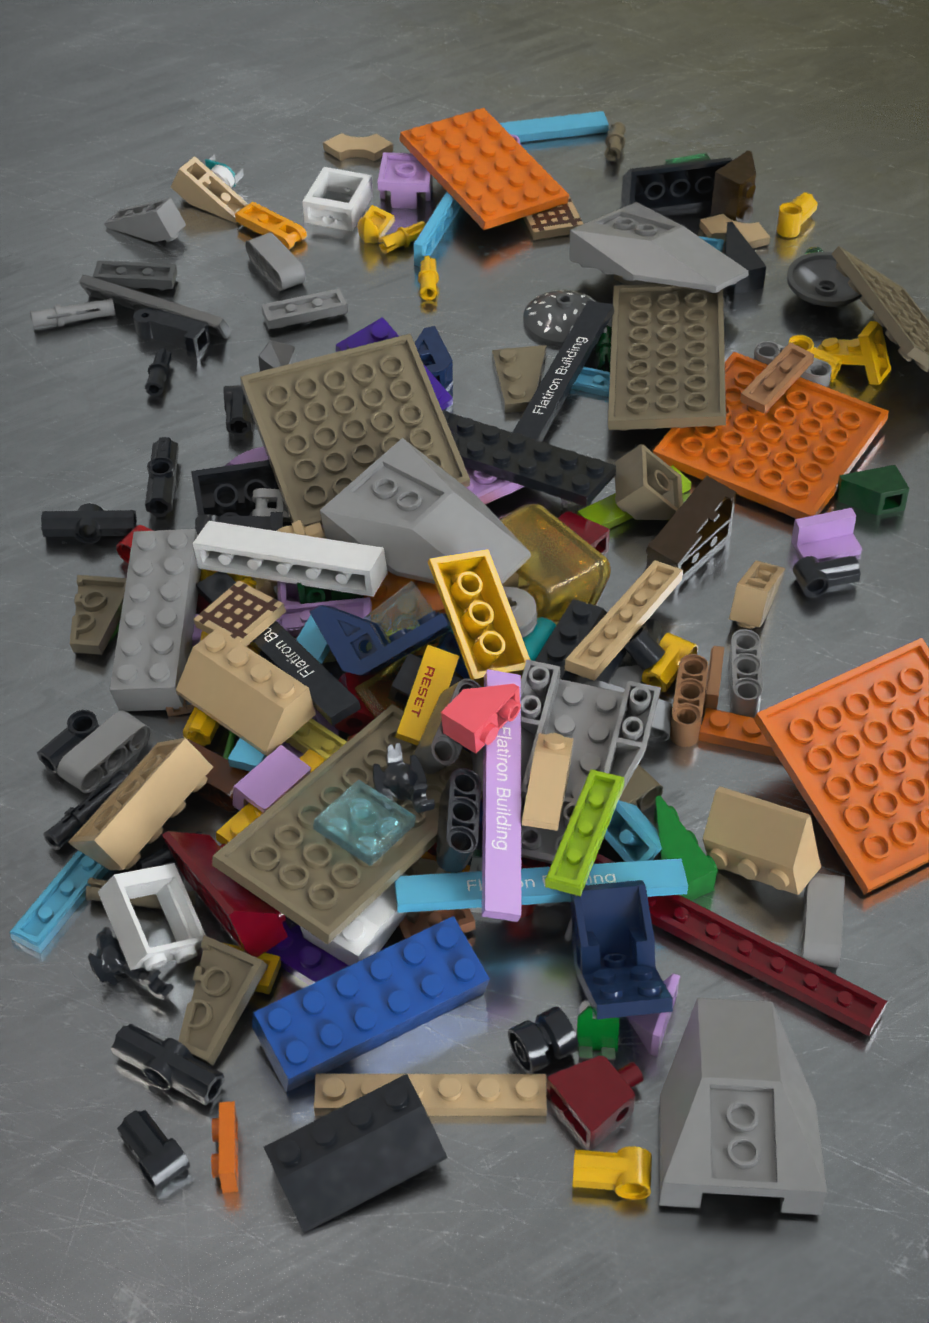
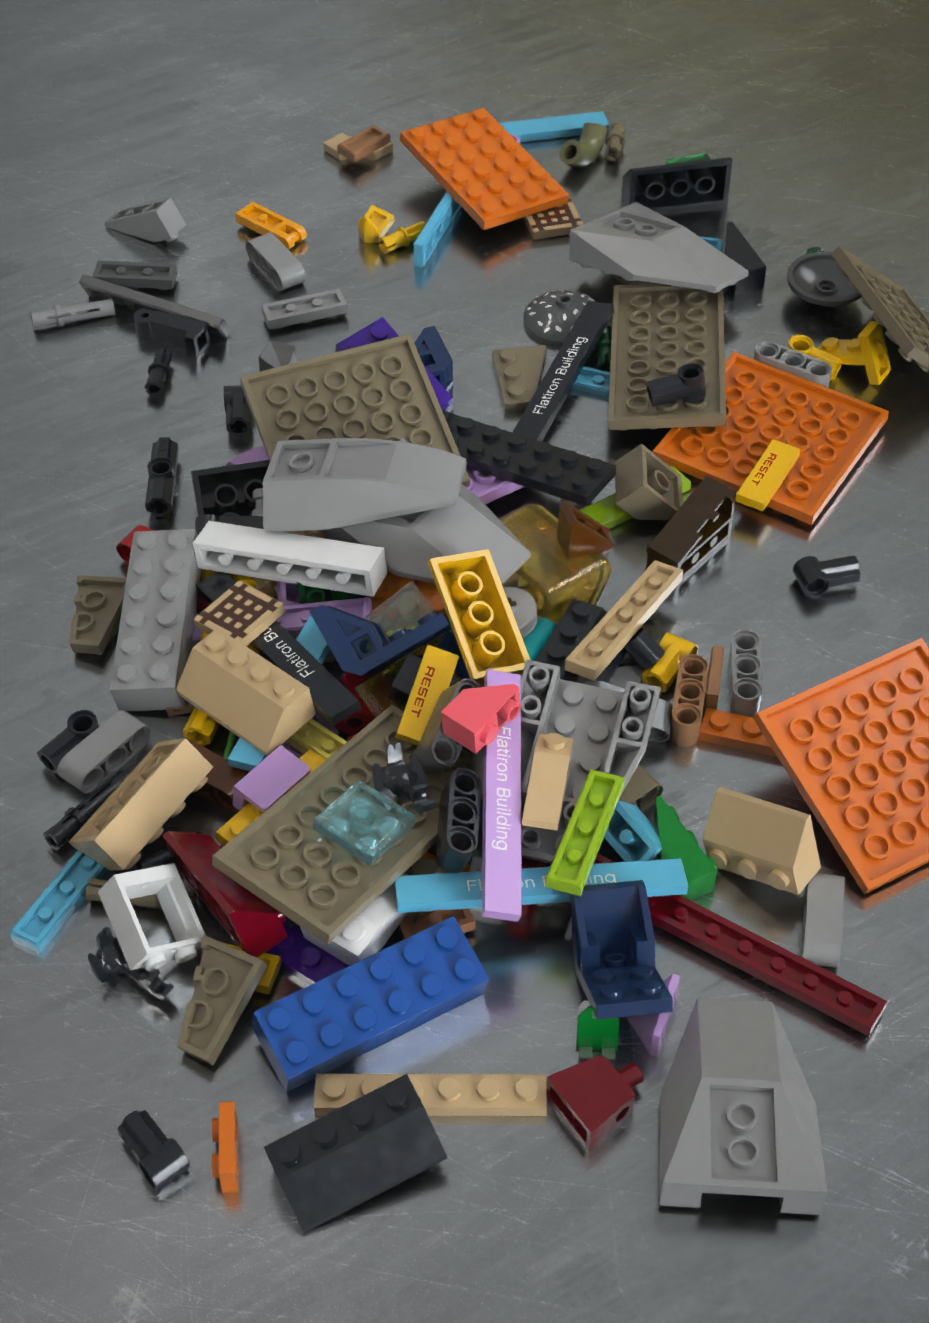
black piece [41,503,137,544] -> none
black piece [111,1024,225,1105] -> none
tan slope [171,156,248,223] -> none
piece [205,154,244,188] -> none
white window [302,167,373,232] -> none
lavender panel [378,152,433,209] -> none
yellow axle [418,256,439,300] -> none
black wheel [508,1006,578,1074] -> none
yellow piece [572,1146,652,1200] -> none
tan tile [700,214,770,248] -> none
dark brown slope [711,150,756,223] -> none
tan slope [729,561,786,629] -> none
medium nougat plate [740,343,814,414] -> none
yellow piece [776,192,817,237] -> none
lavender panel [791,508,862,562] -> none
dark green slope [835,465,910,516] -> none
none -> light grey wedge [263,438,467,532]
none -> medium nougat tile [337,125,391,162]
none -> reddish brown slope [557,501,614,559]
none -> olive cylinder [560,123,608,168]
none -> black piece [646,363,706,407]
none -> yellow tile [735,439,800,511]

